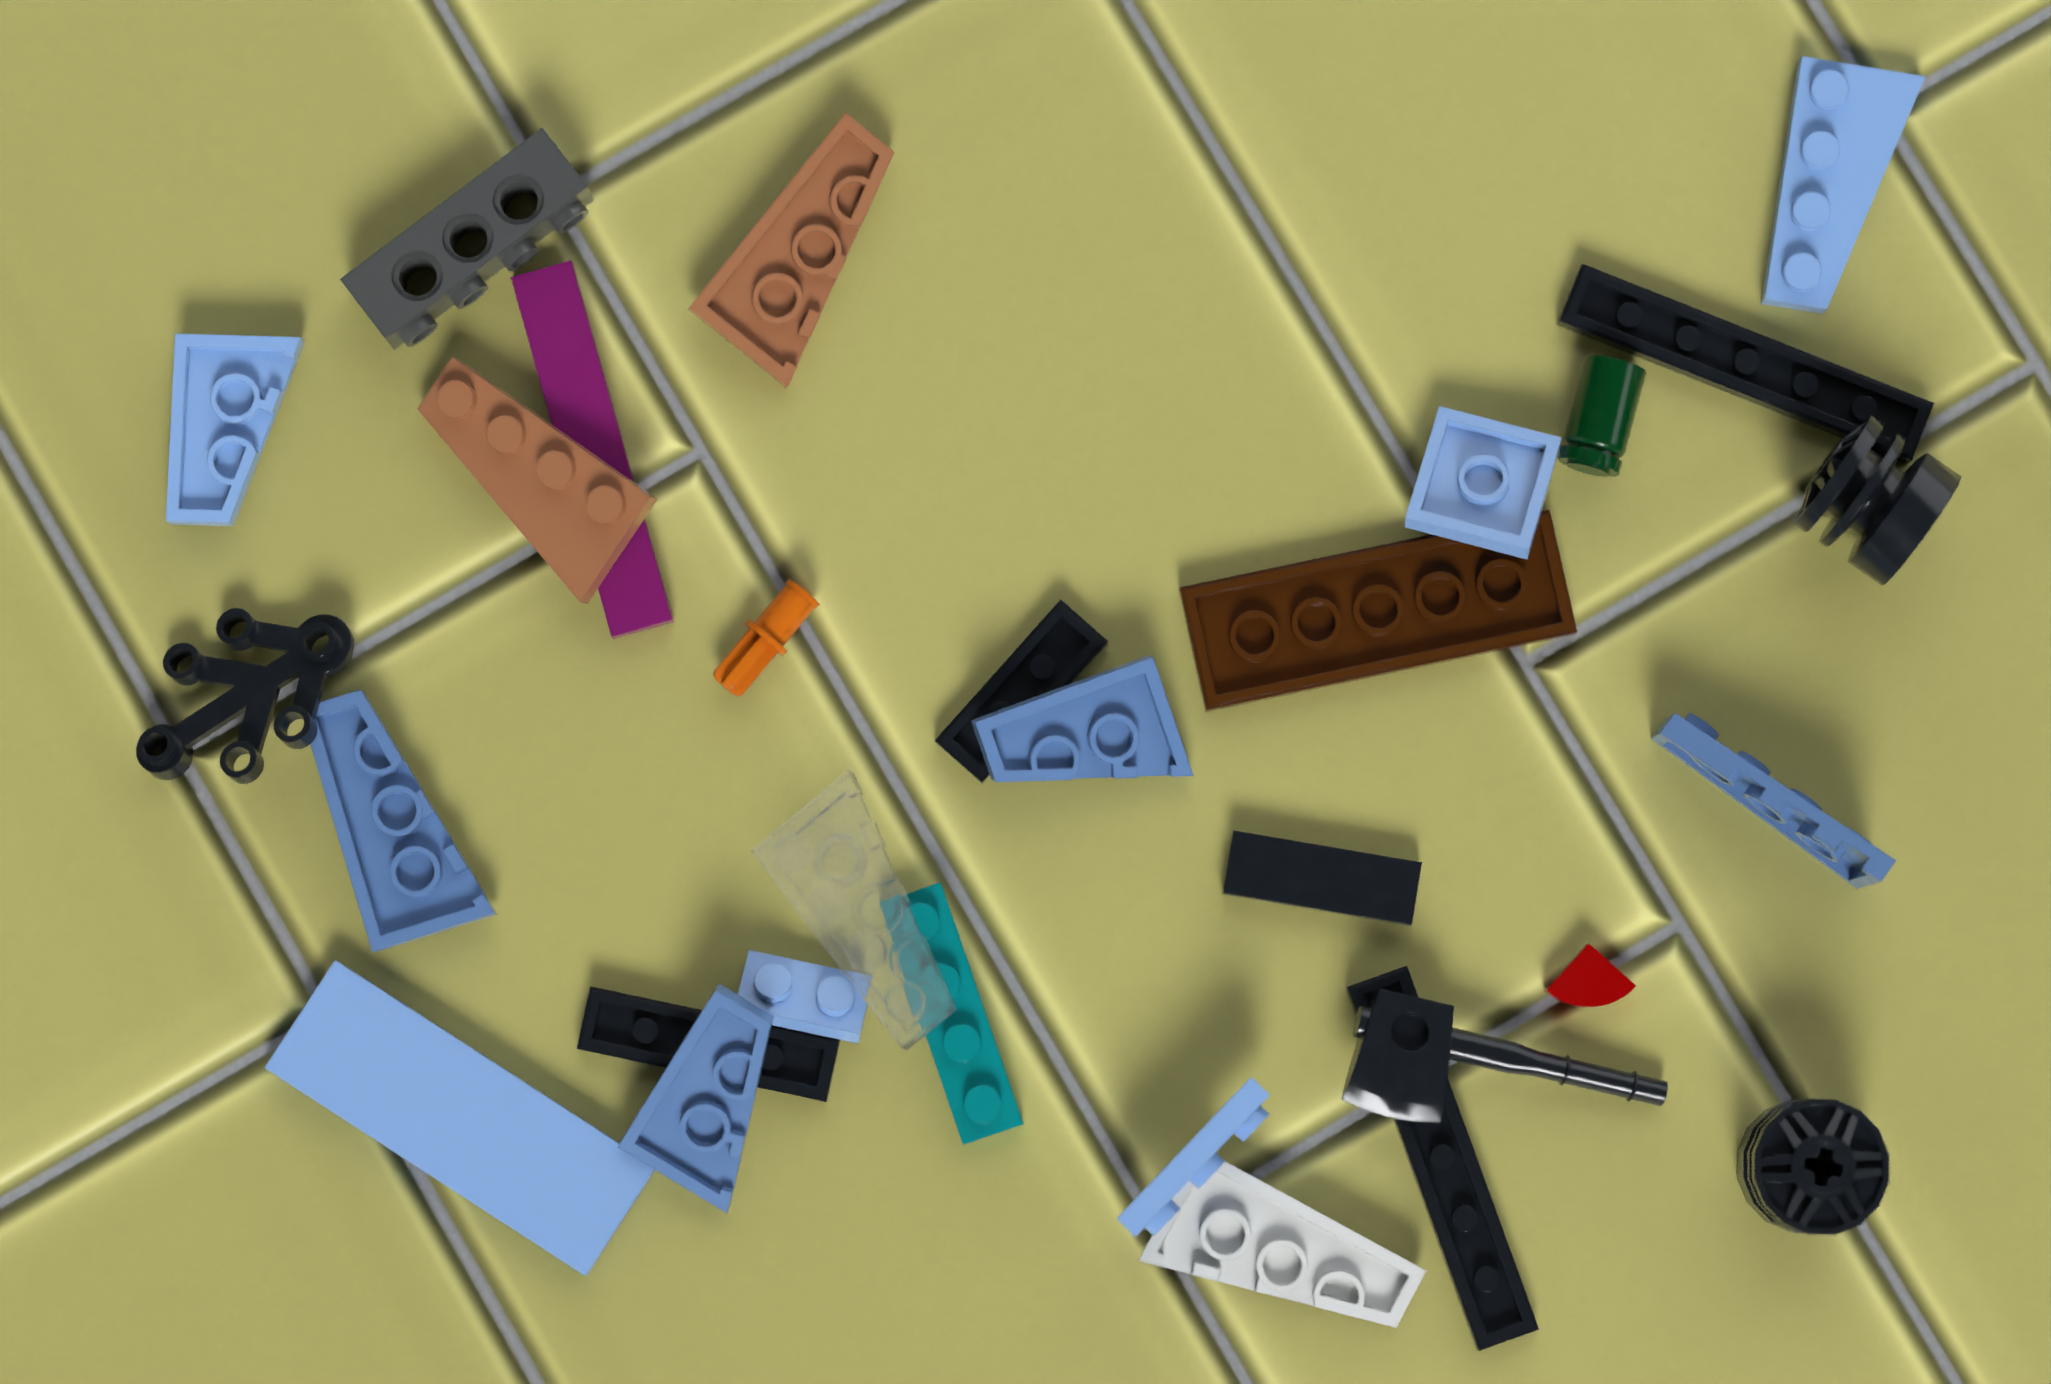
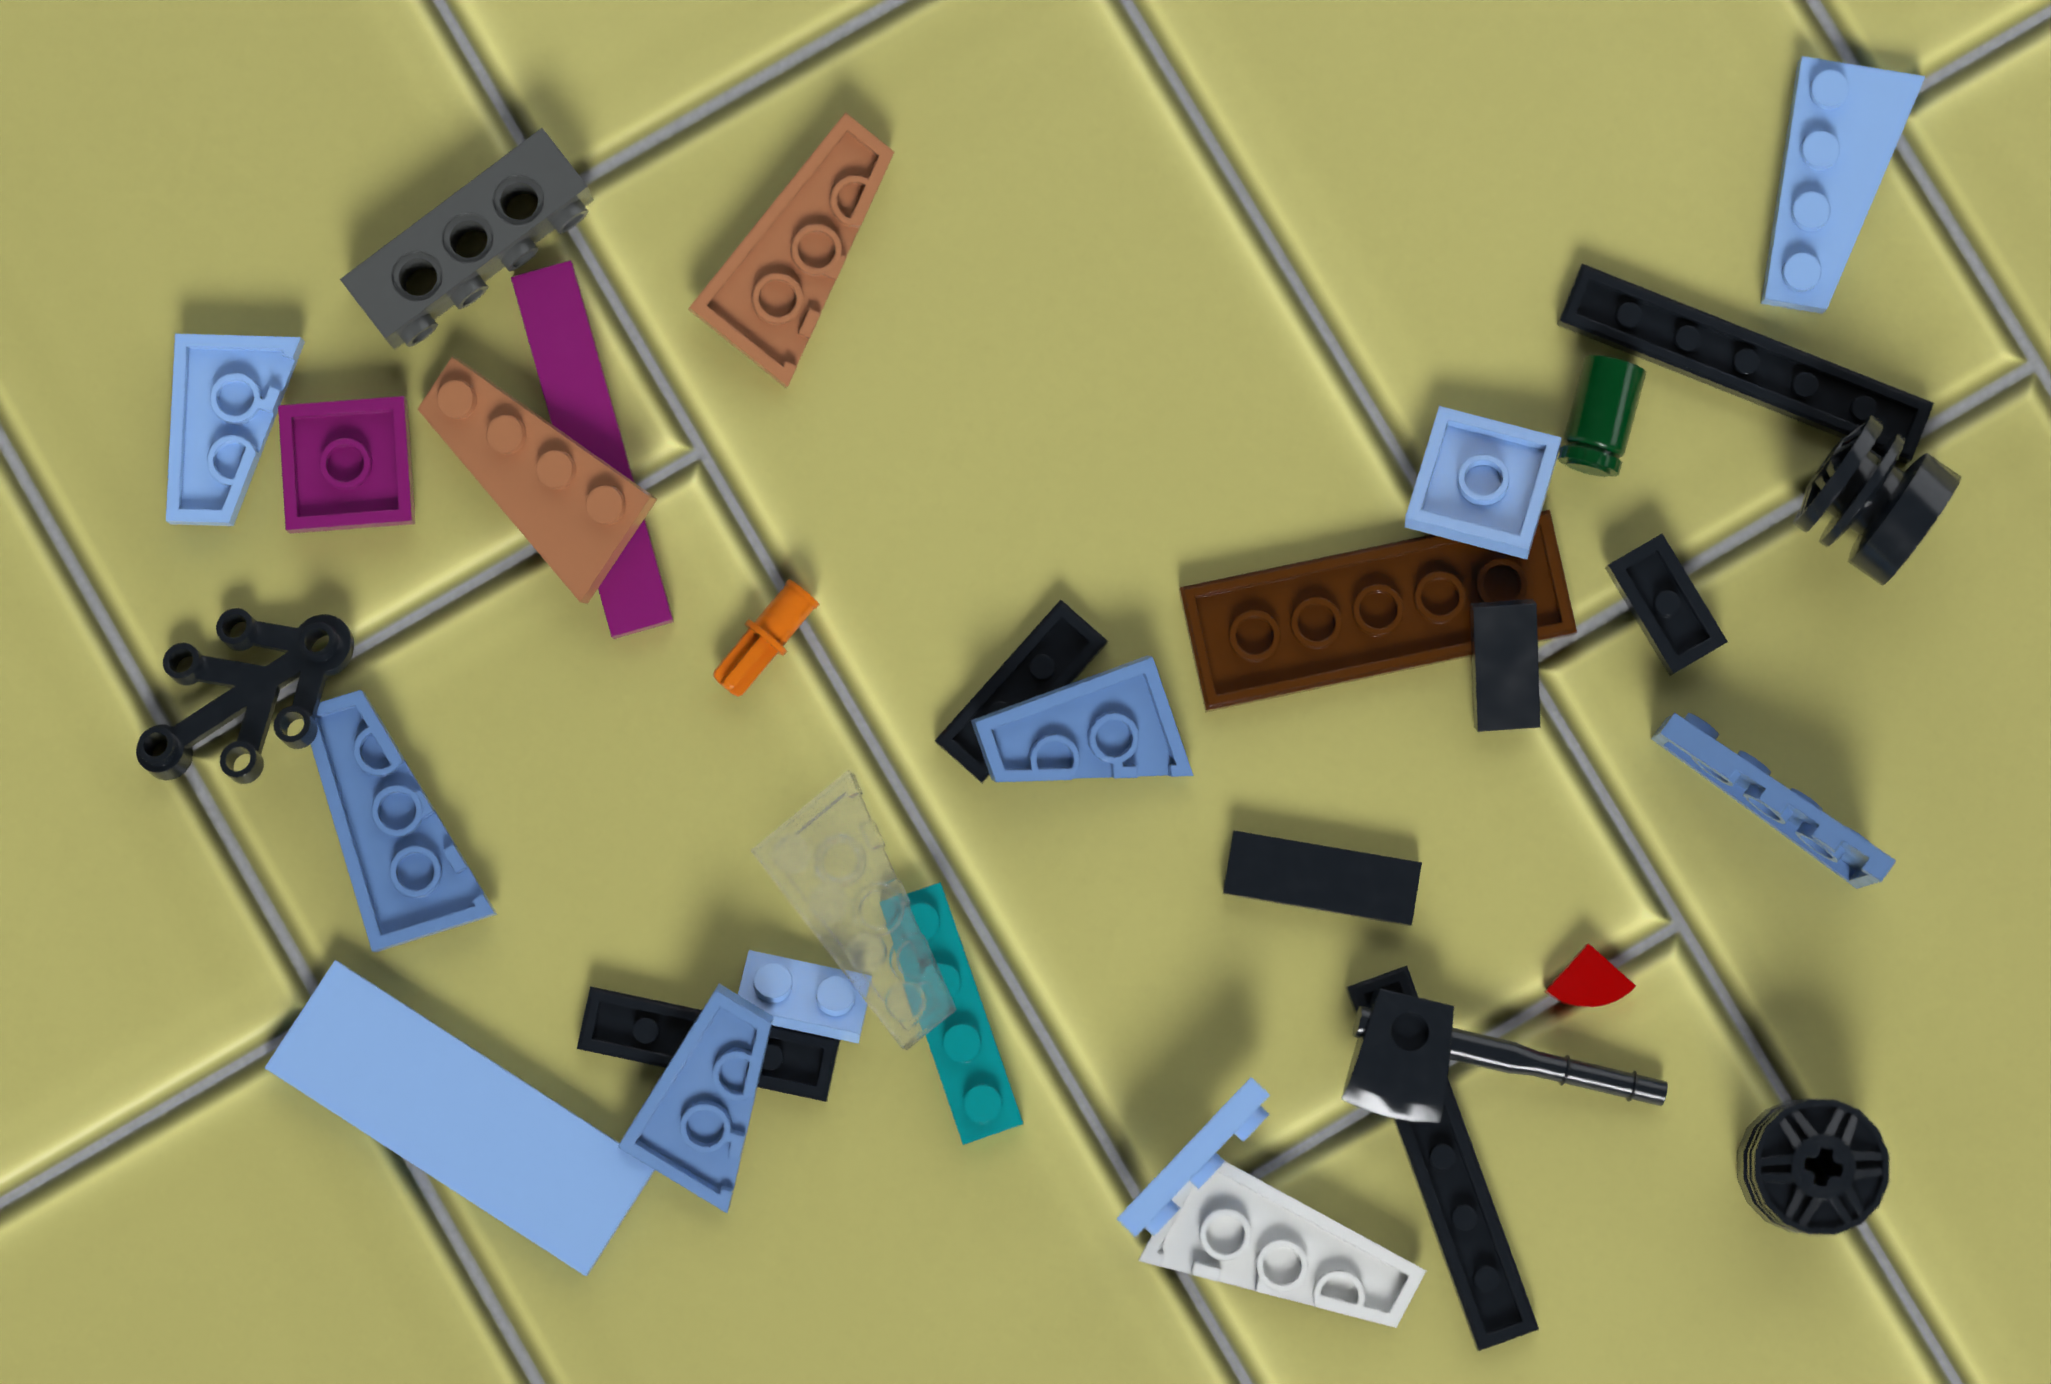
none -> magenta plate [278,396,415,534]
none -> black tile [1470,599,1541,732]
none -> black plate [1605,533,1728,676]

